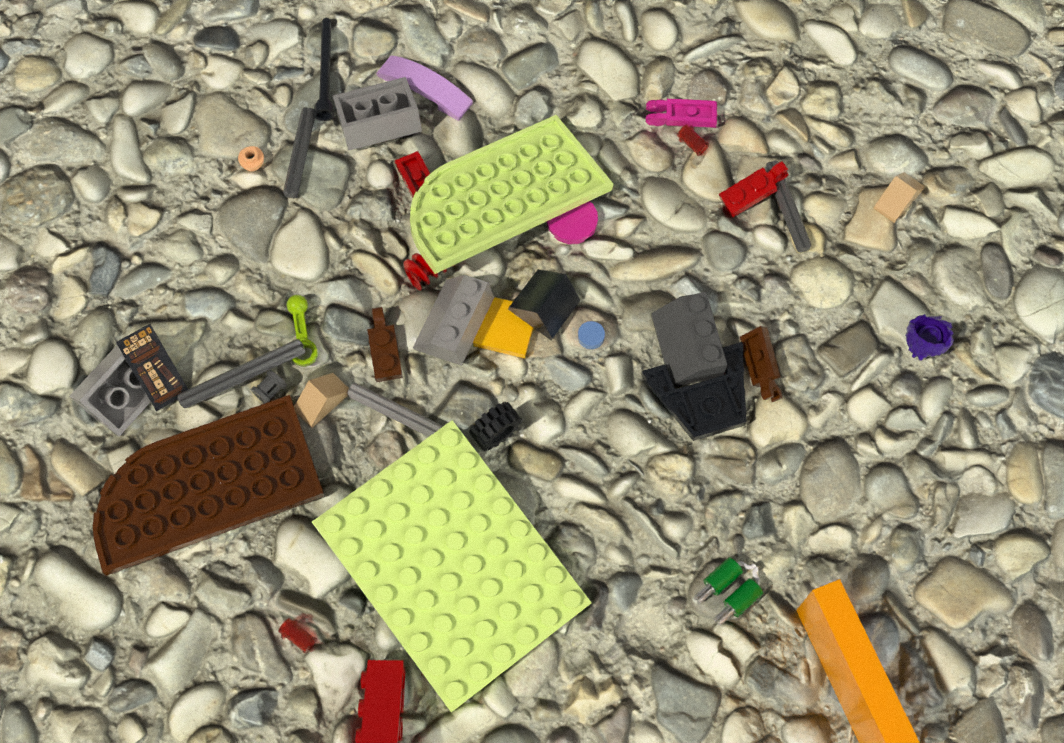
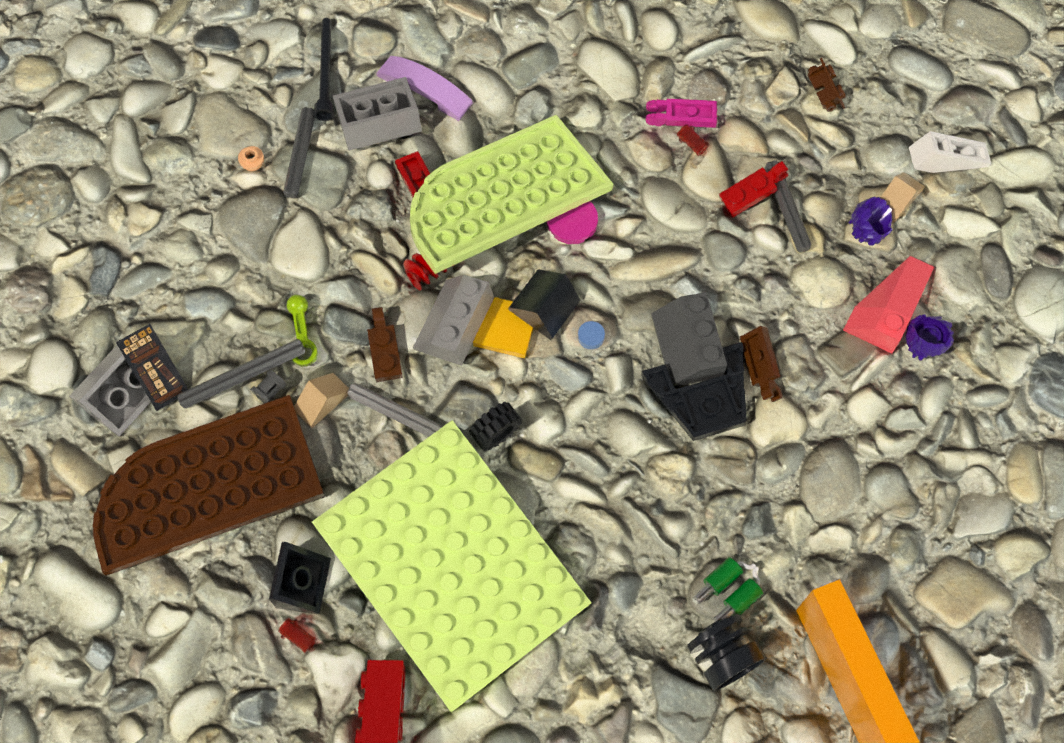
none -> black slope [269,542,331,614]
none -> black wheel [687,614,767,691]
none -> reddish brown hinge [807,58,846,112]
none -> coral wedge [843,256,934,354]
none -> dark purple hair [849,196,893,246]
none -> white slope [909,131,992,173]

